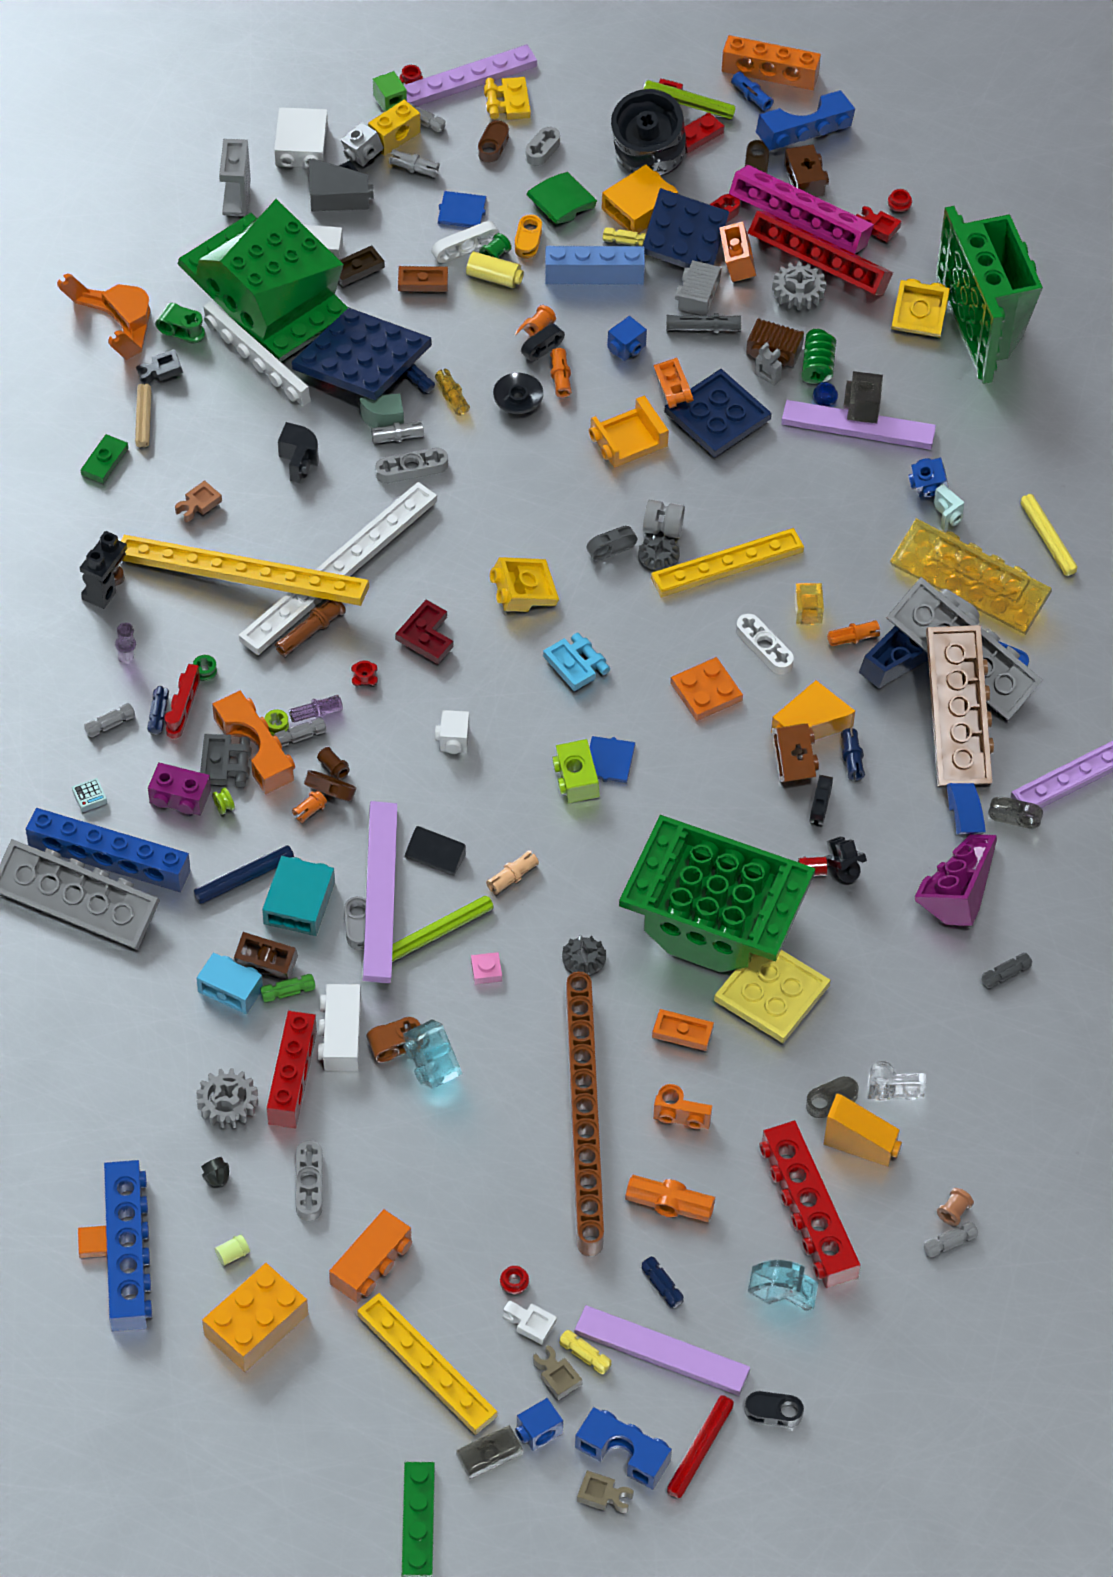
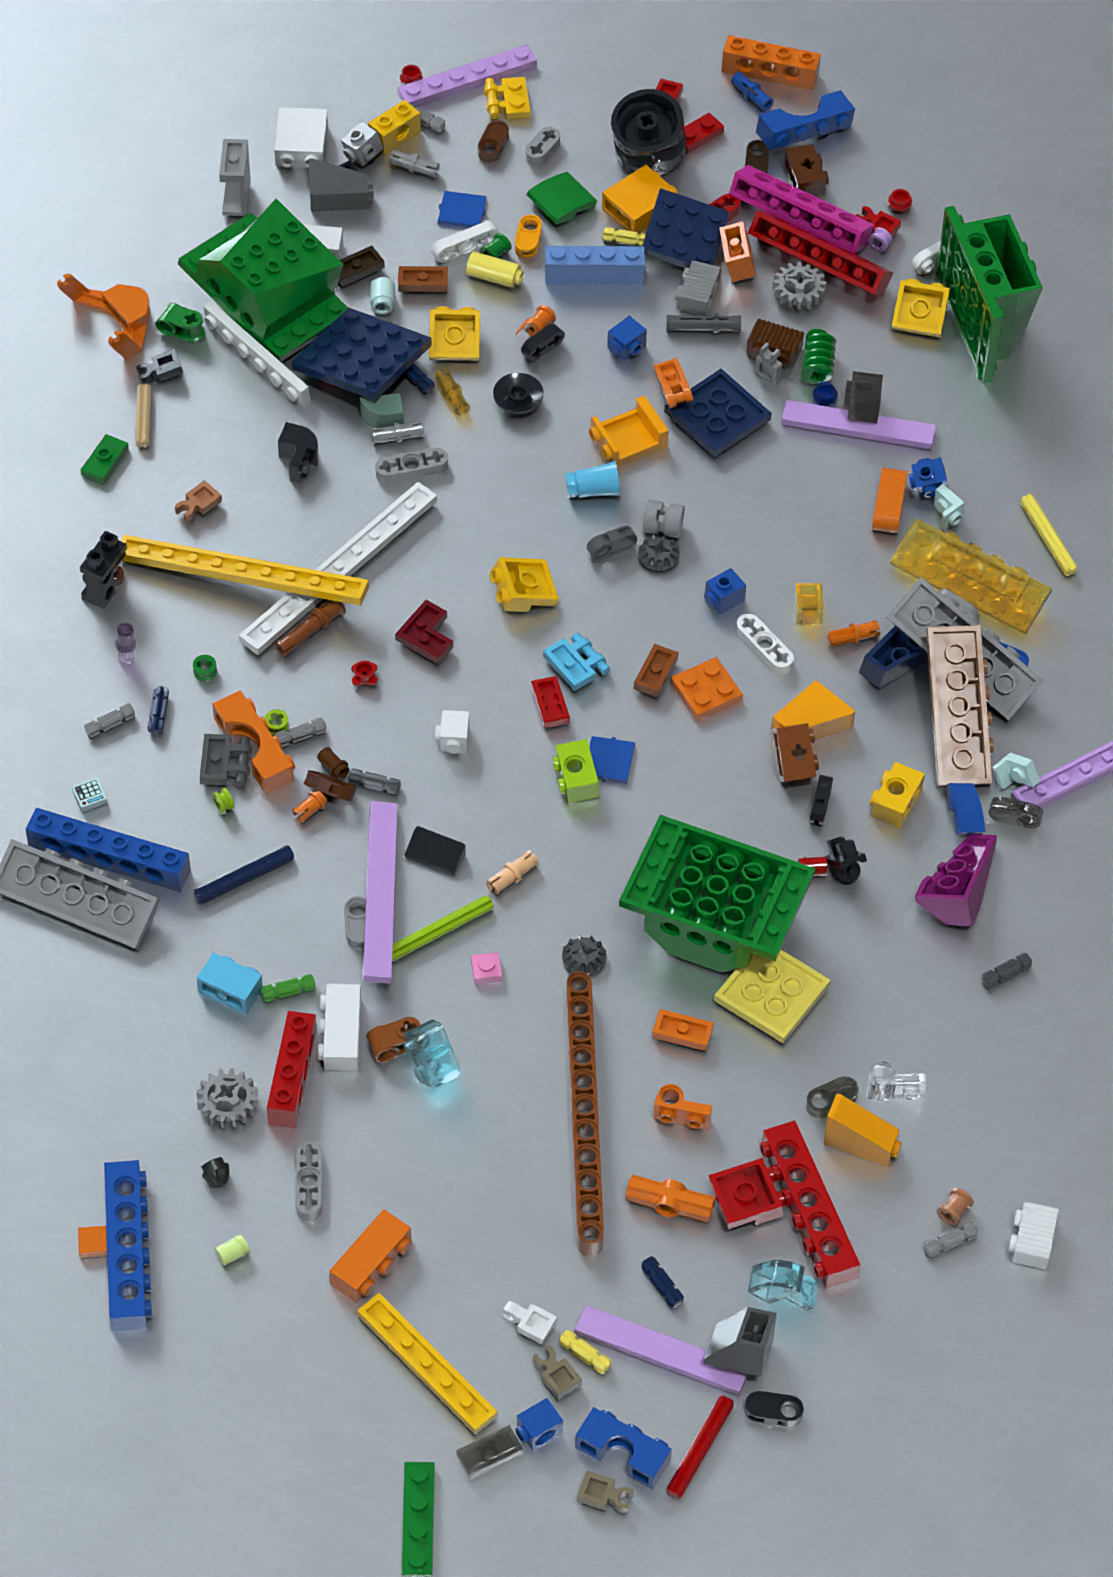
magenta brick [148,762,211,816] -> none
red plate [165,664,200,739] -> none
light orange brick [202,1263,309,1372] -> none
reddish brown brick [234,932,298,980] -> none
teal brick [262,856,335,936] -> none
clear purple axle [289,694,343,723] -> none
bright green brick [373,71,407,112] -> none
red plate [500,1265,529,1294] -> none
orange pin [550,348,572,398] -> none
lime axle [643,80,735,119] -> none
yellow tile [651,528,804,598] -> none
dark blue pin [841,728,865,781] -> none
none -> dark grey axle [348,768,401,795]
none -> light aqua brick [370,277,395,315]
none -> yellow plate [429,306,480,361]
none -> red plate [531,676,570,728]
none -> medium azure plant [565,461,621,498]
none -> dark orange plate [633,644,679,698]
none -> dark grey slope [703,1307,777,1376]
none -> blue brick [704,568,746,615]
none -> red plate [708,1158,786,1229]
none -> lavender bush [868,228,893,253]
none -> yellow brick [869,762,925,829]
none -> orange beam [872,467,908,533]
none -> white plate [911,241,940,275]
none -> light aqua bracket [993,752,1040,789]
none -> white brick [1008,1201,1059,1270]

